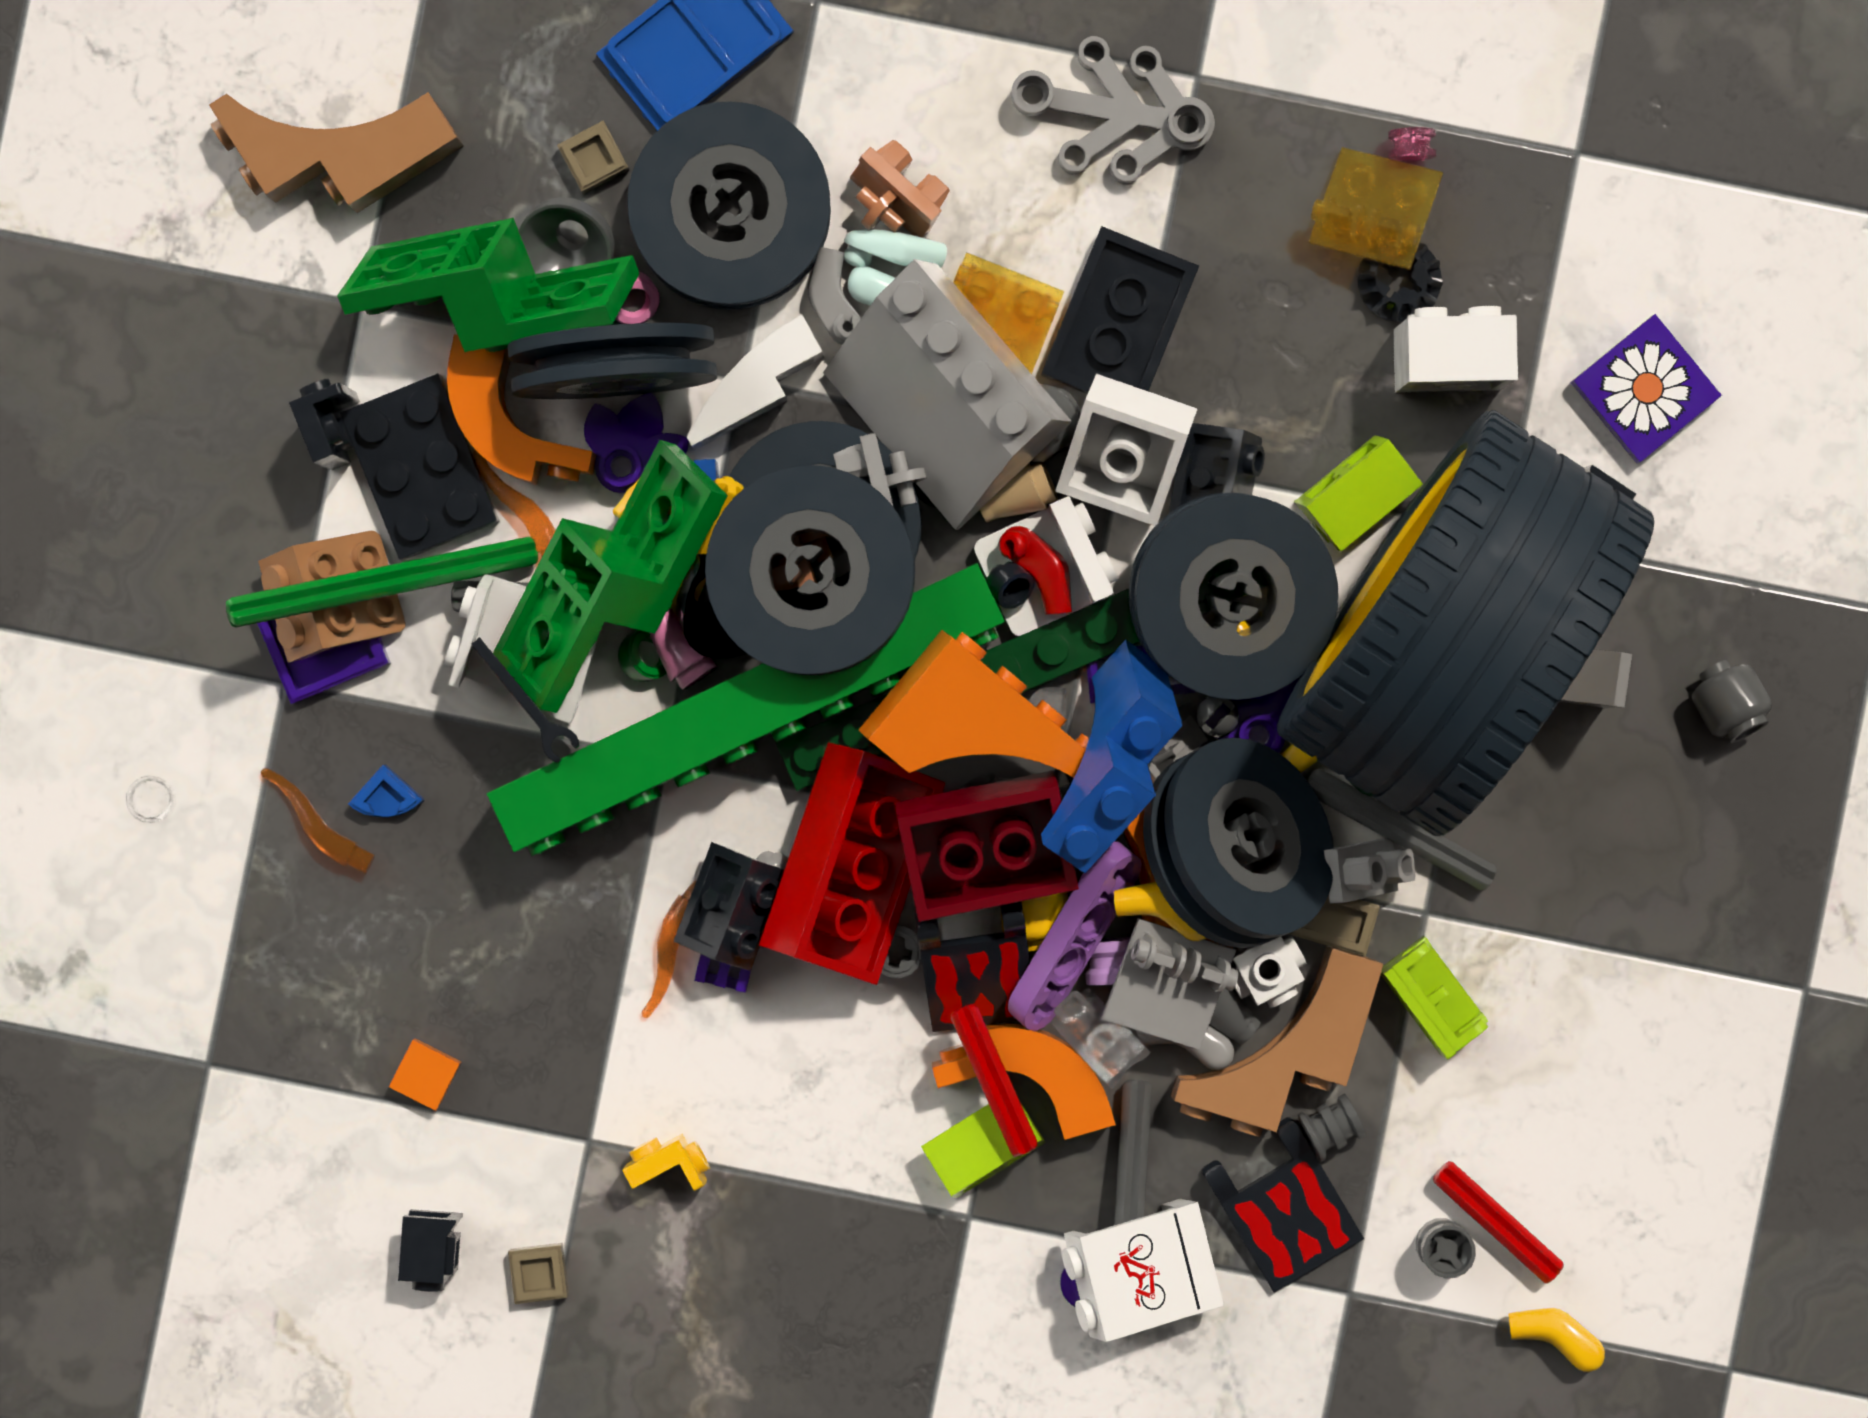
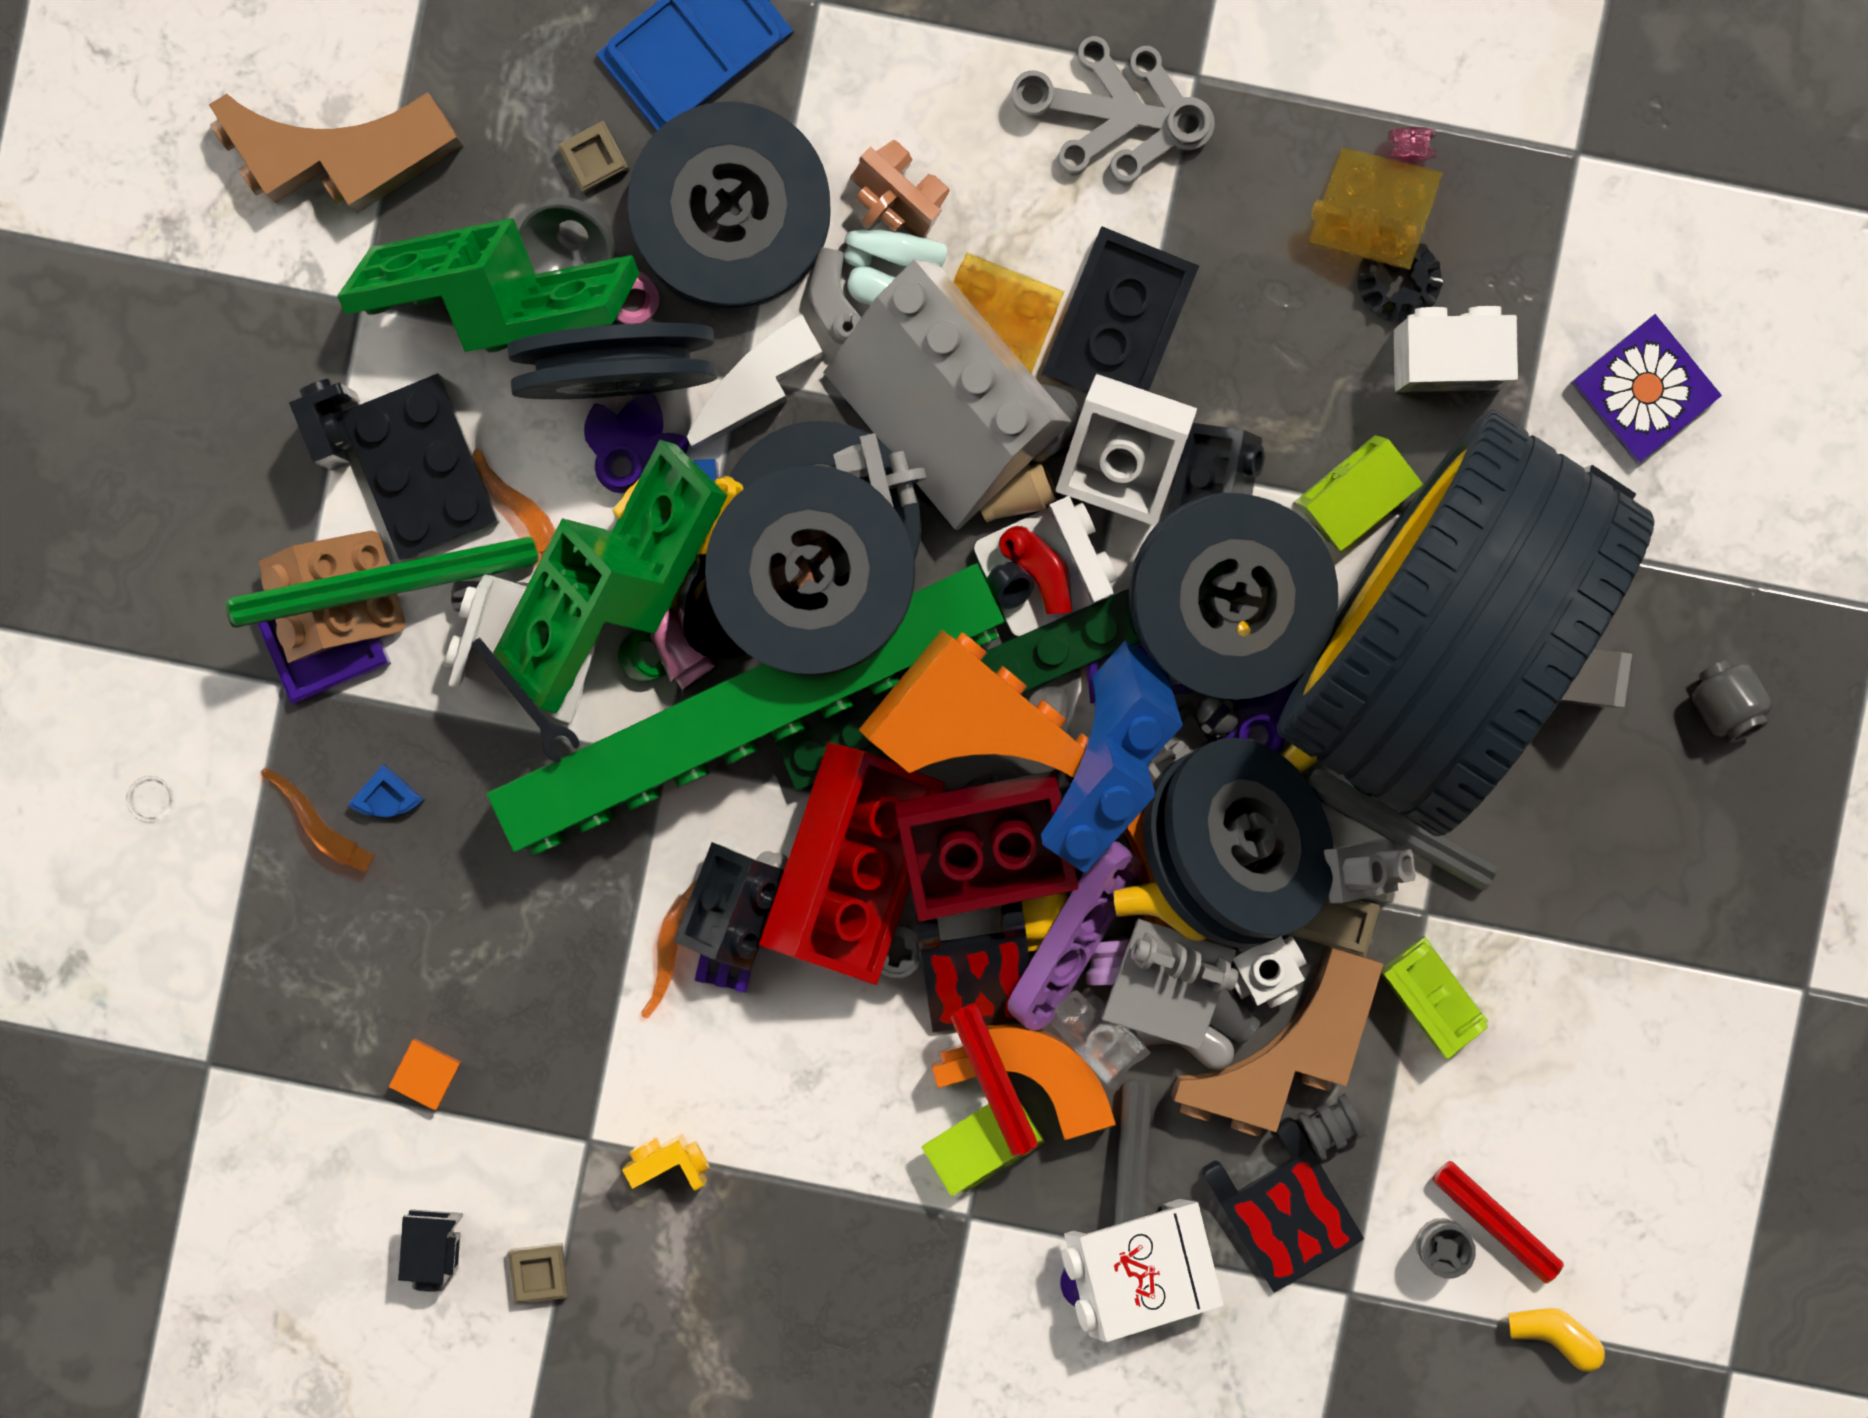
orange arch [447,334,597,485] -> none

